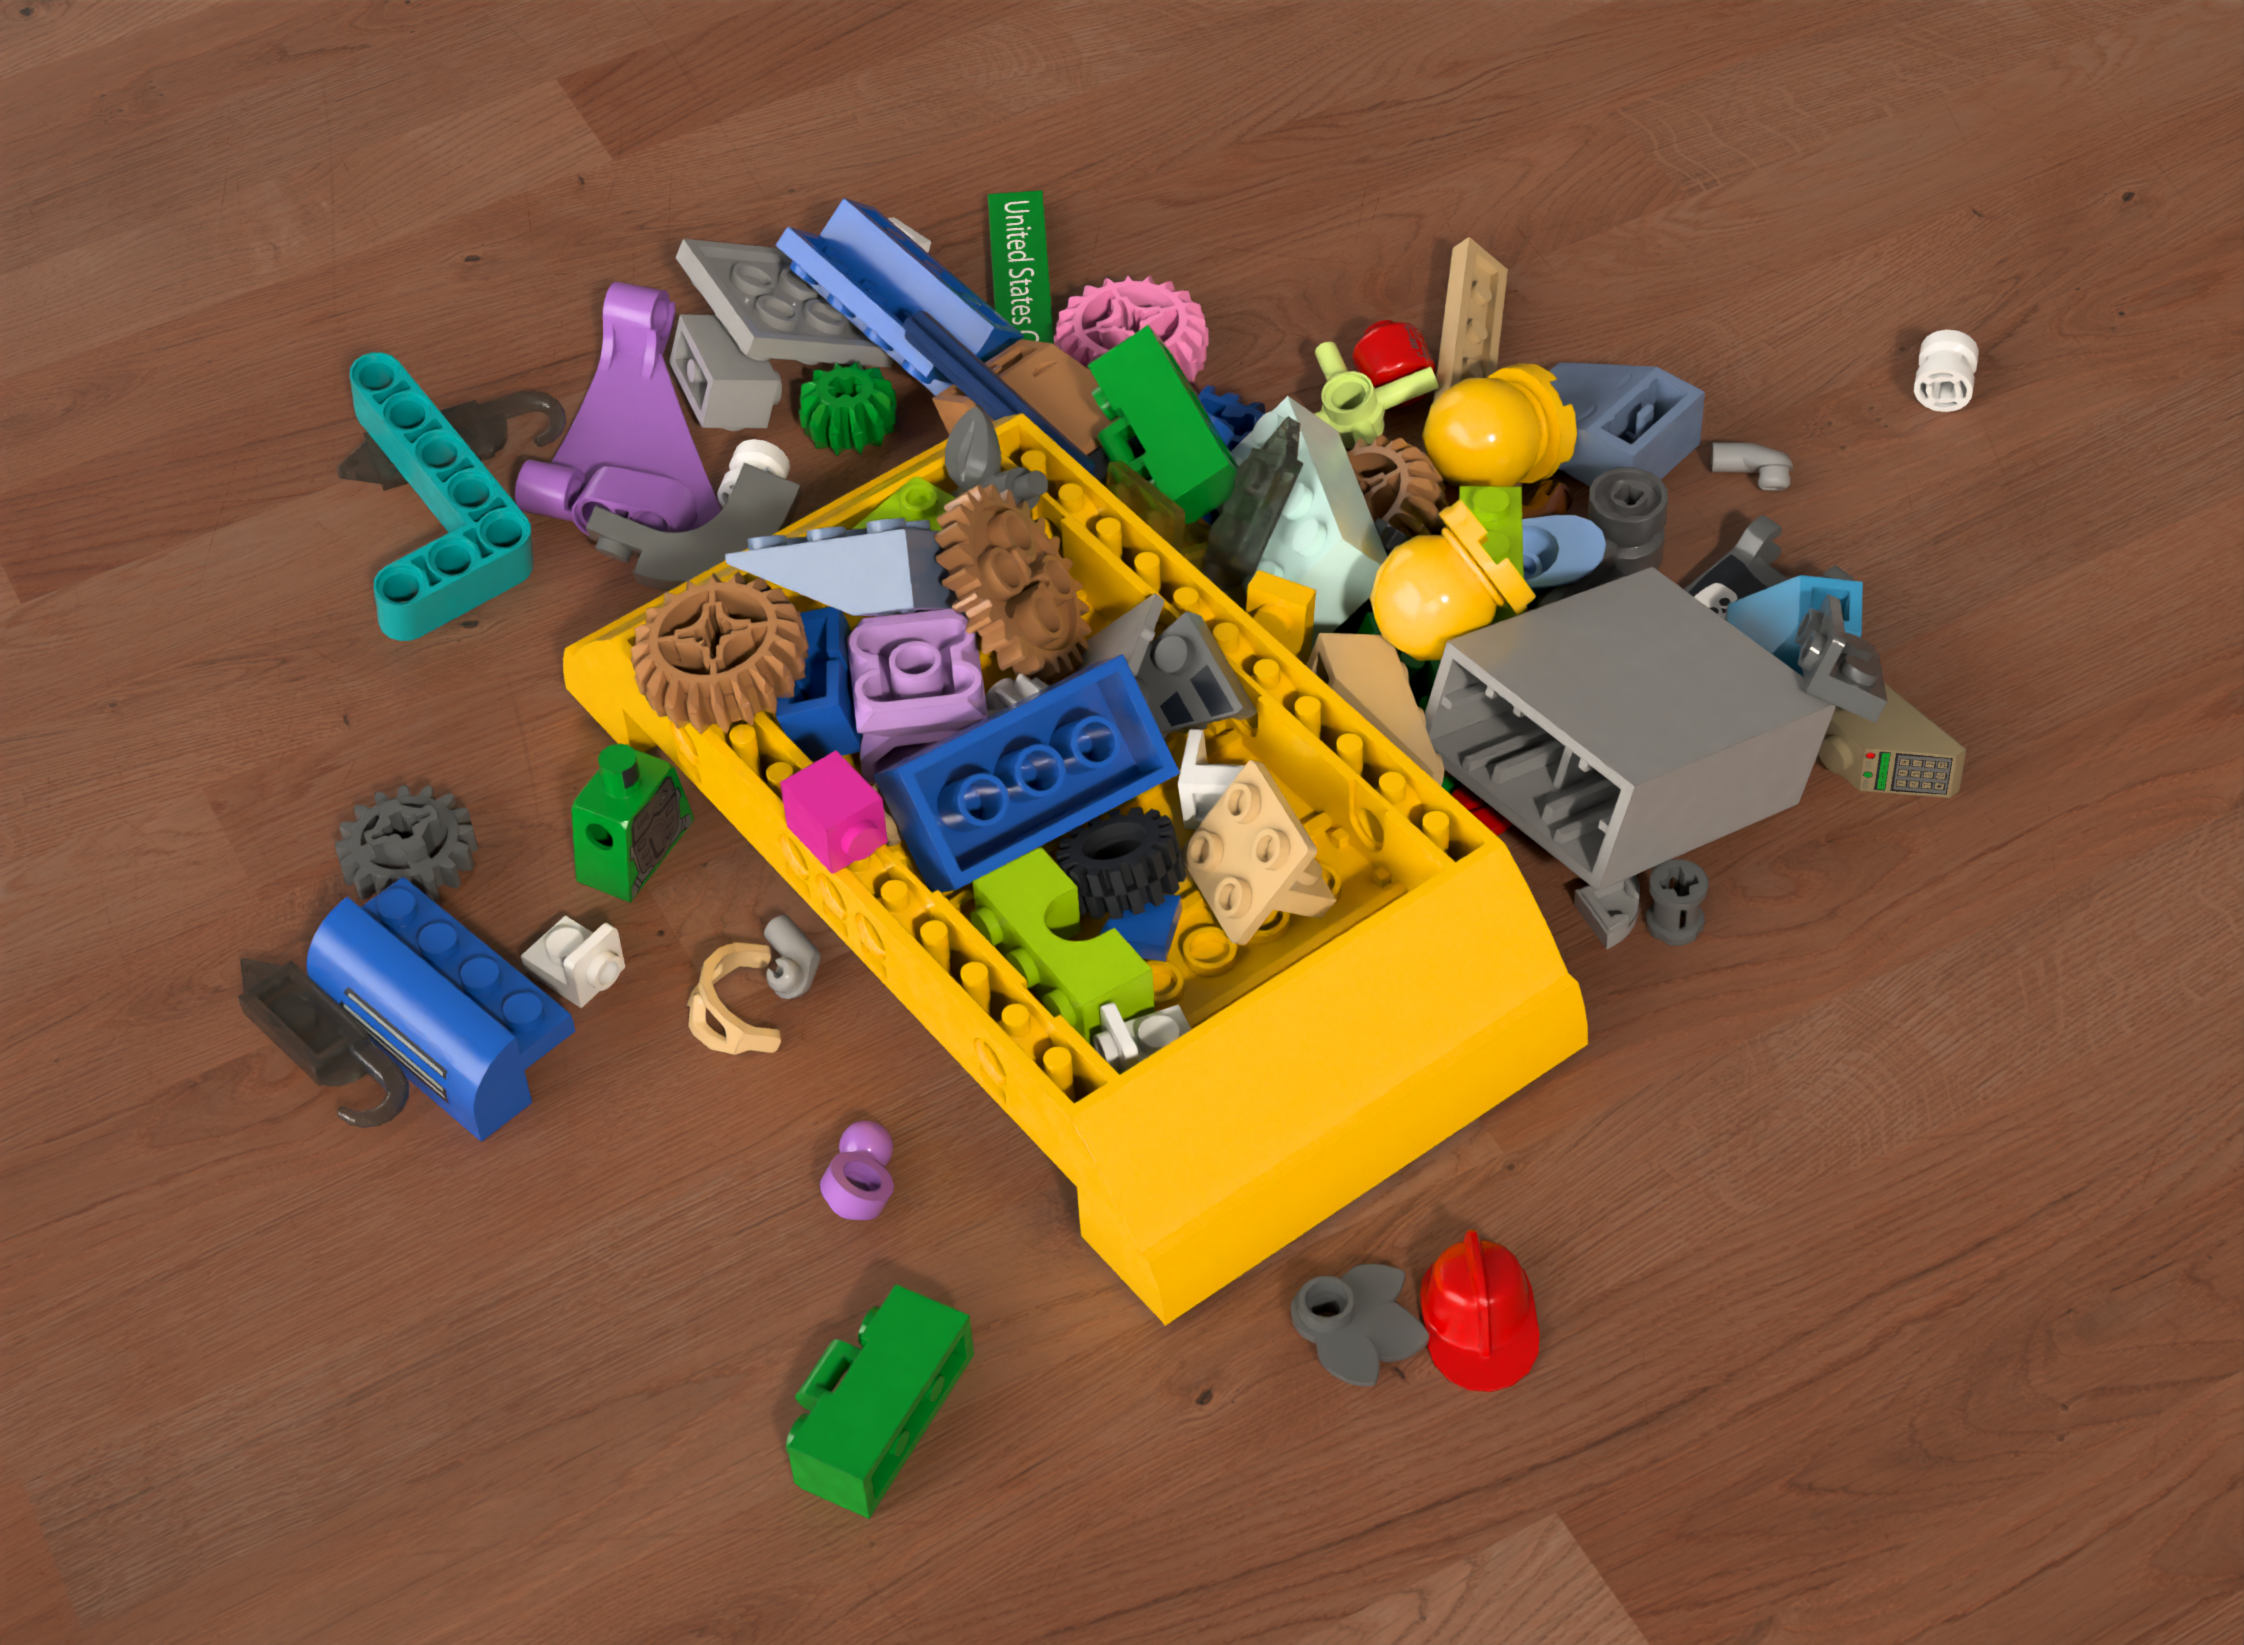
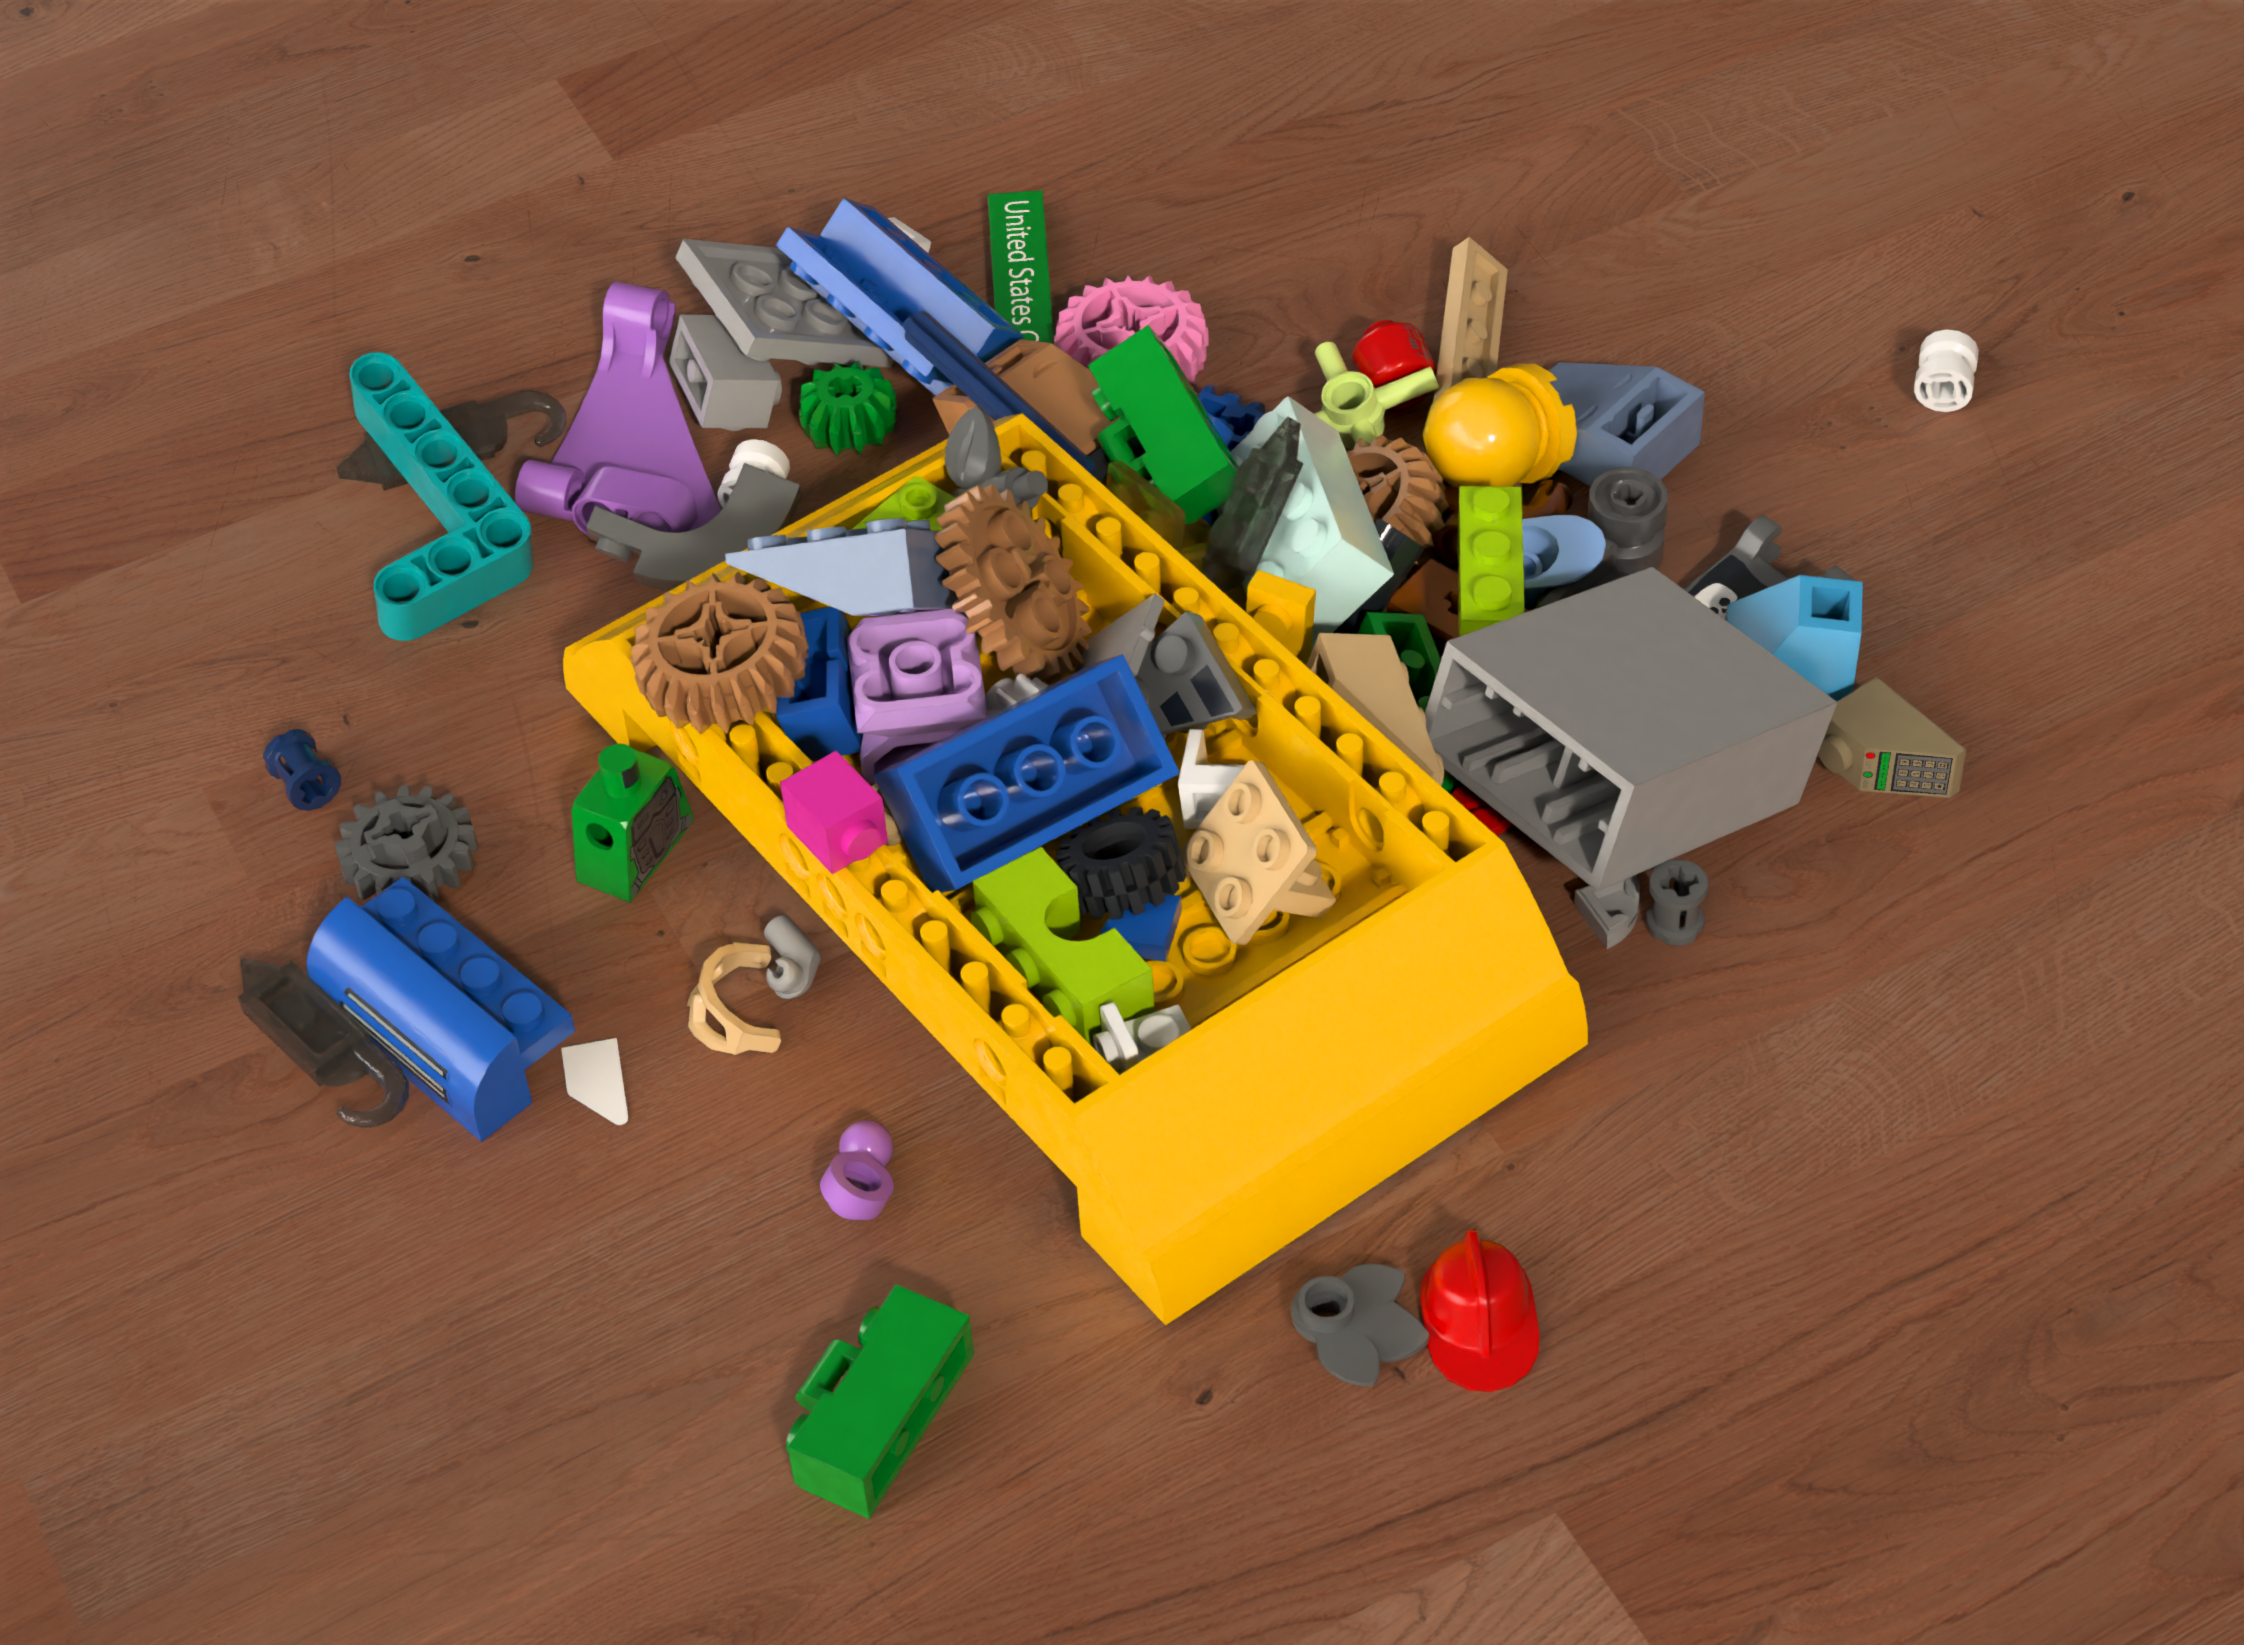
white bracket [521,916,625,1008] -> none
yellow tile [1370,500,1536,661] -> none
light grey arm [1711,442,1794,491] -> none
dark grey bracket [1795,594,1888,723] -> none
none -> dark blue bush [263,729,341,811]
none -> white sticker [561,1038,628,1125]

